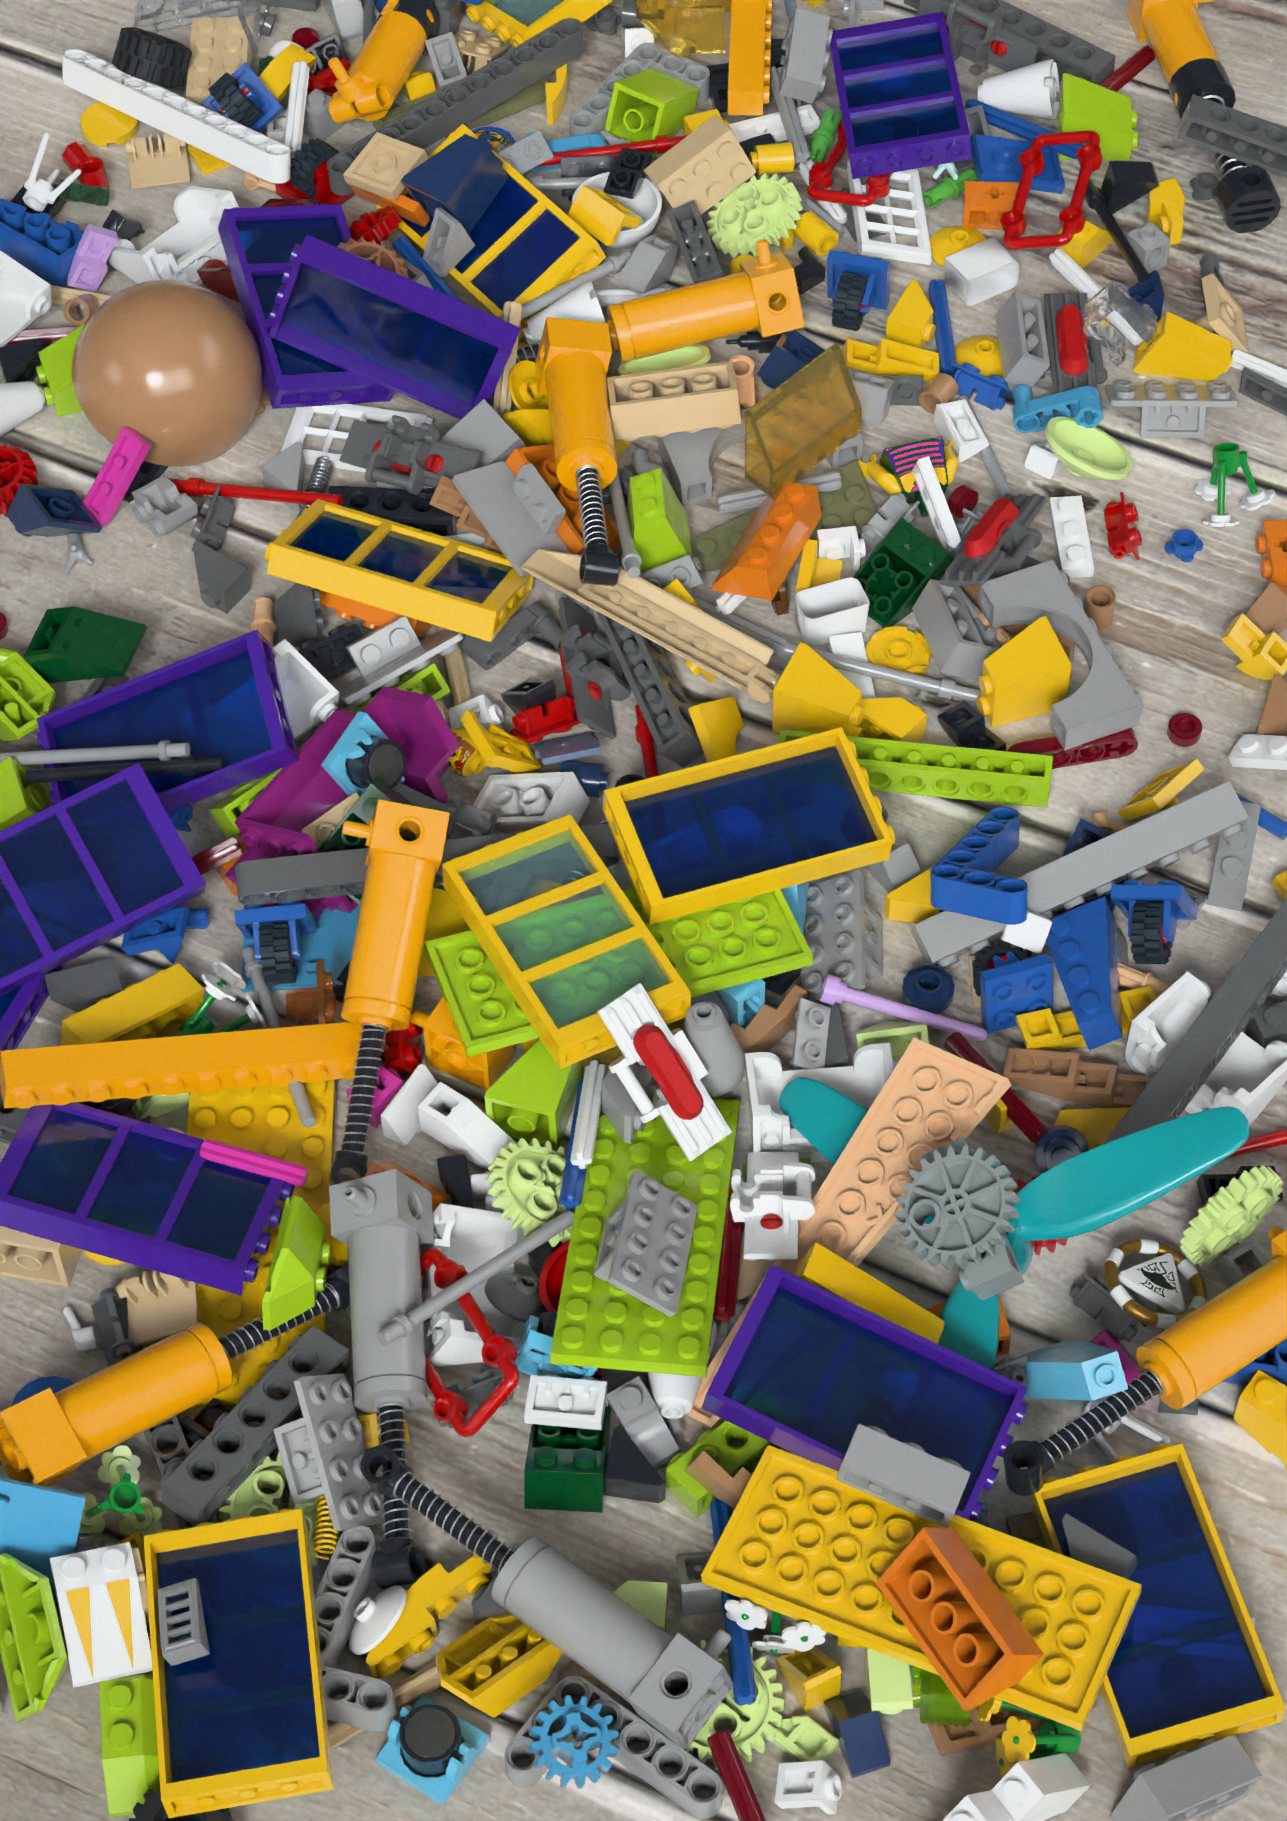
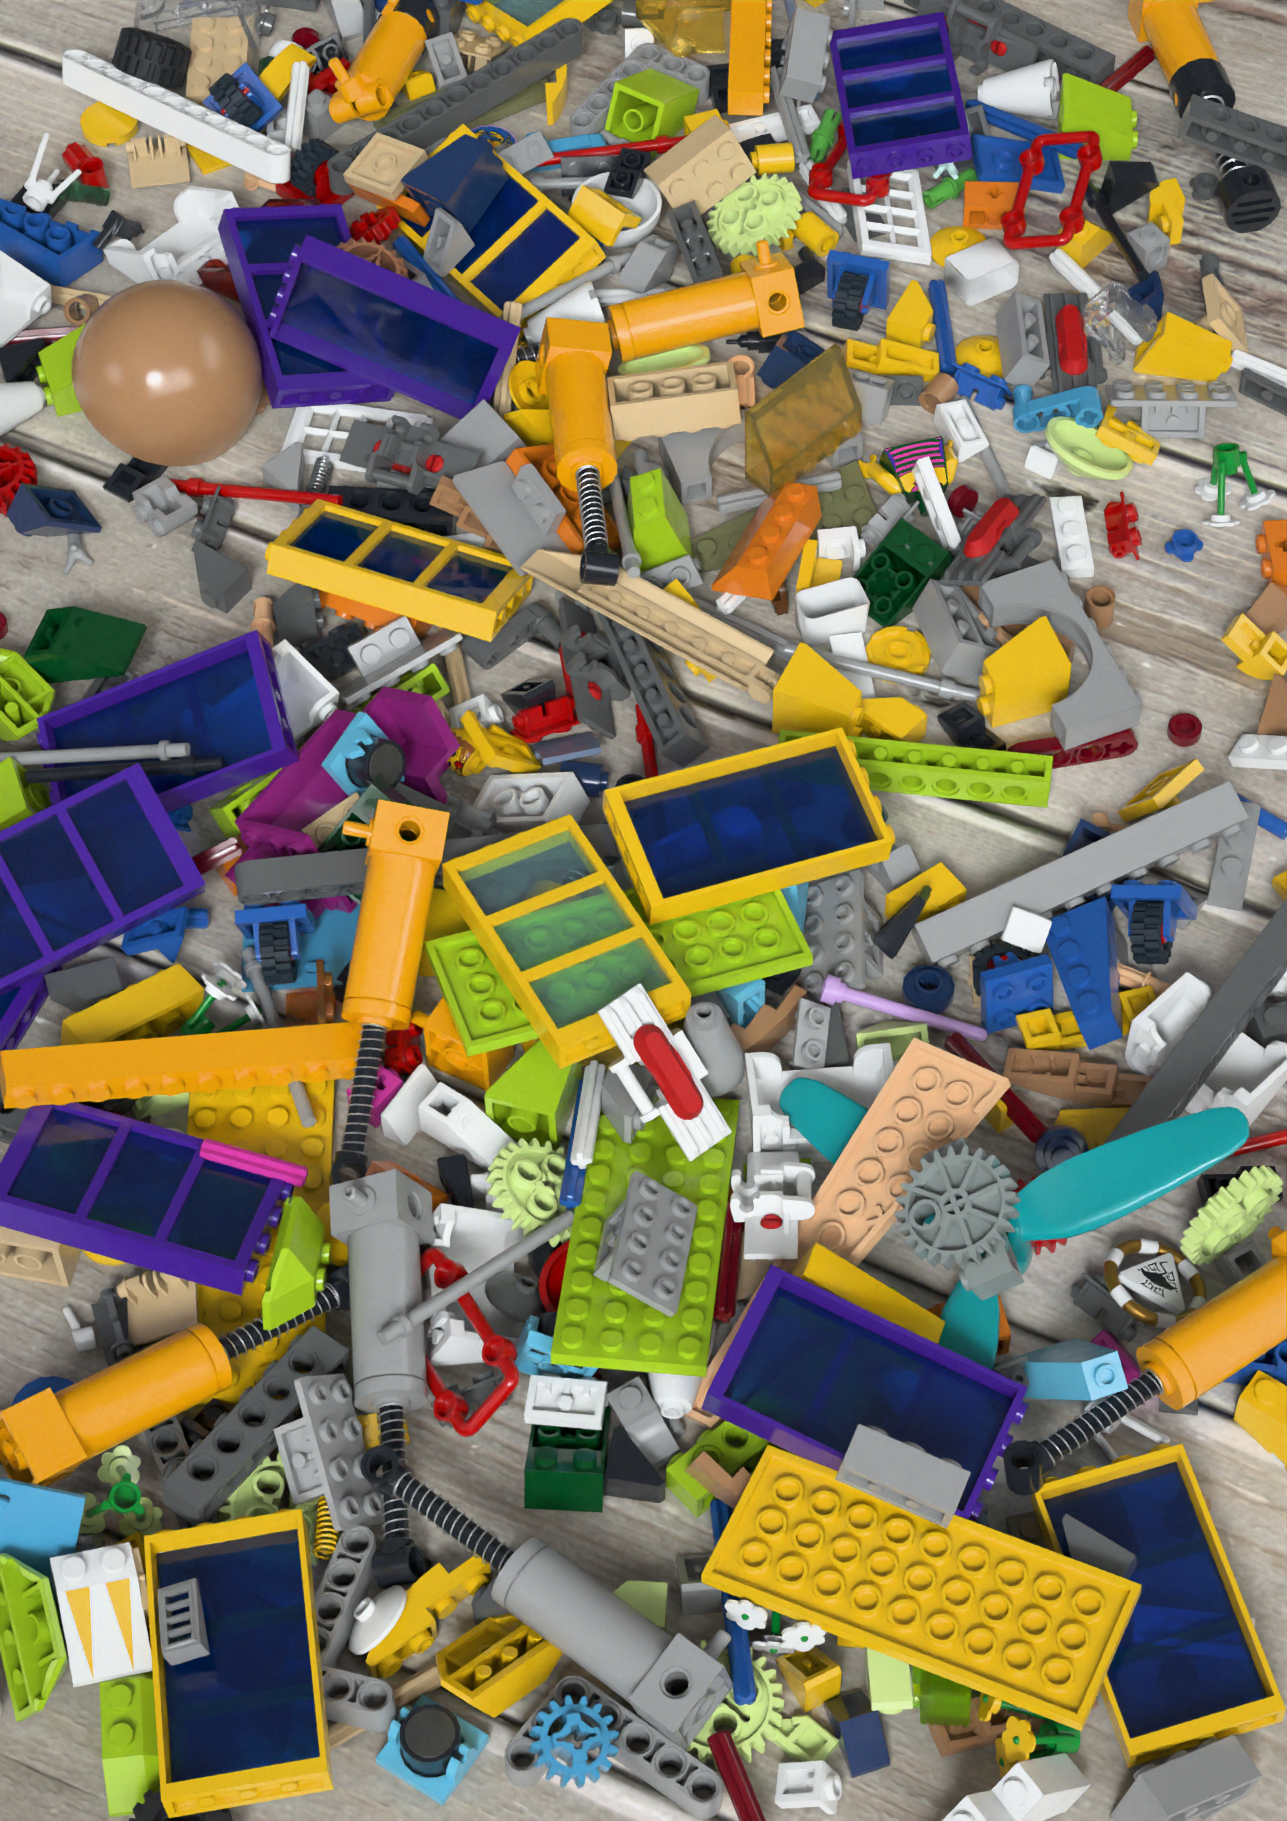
lavender slope [67,224,118,292] -> none
dark pink plate [83,426,151,525] -> none
yellow tile [688,696,745,763] -> none
orange slope [876,1527,1044,1711] -> none
blue beam [930,807,1028,925] -> none
none -> black slope [873,885,932,959]
none -> yellow wing [1095,403,1161,466]

